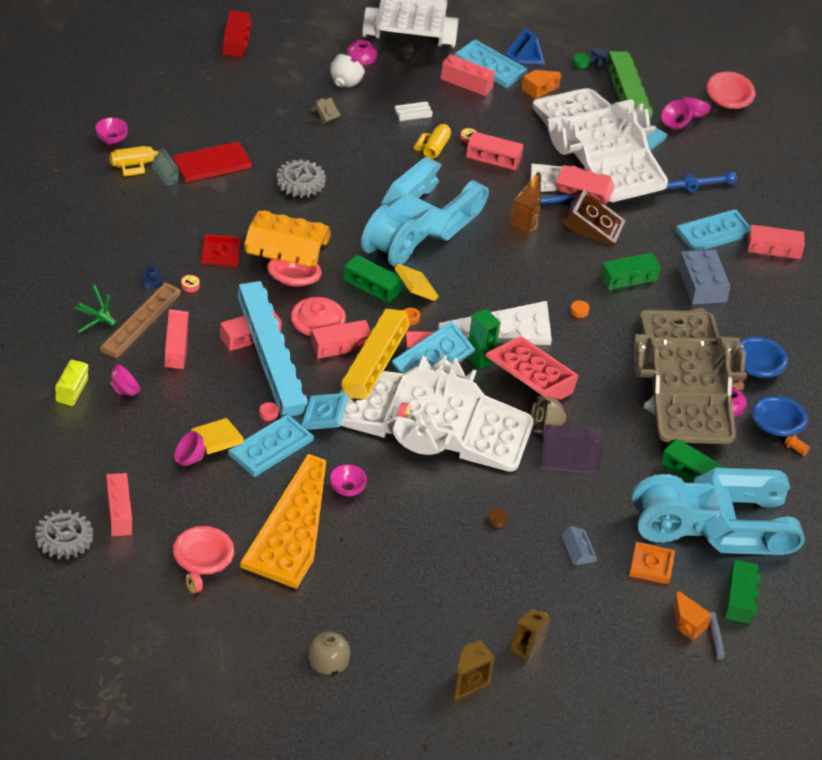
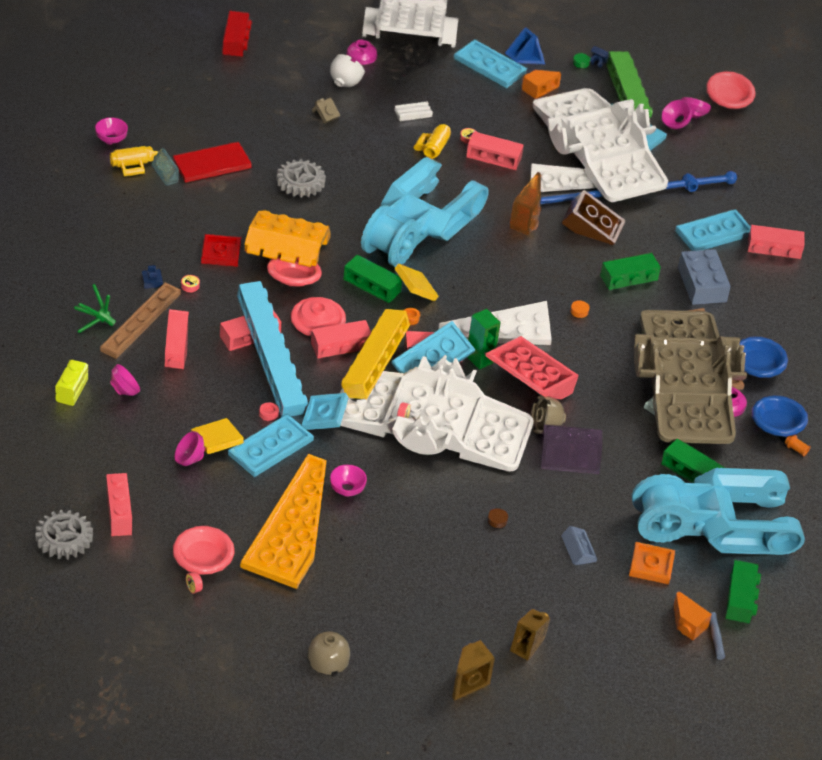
coral brick [441,54,495,96] -> none
coral brick [555,165,615,204] -> none

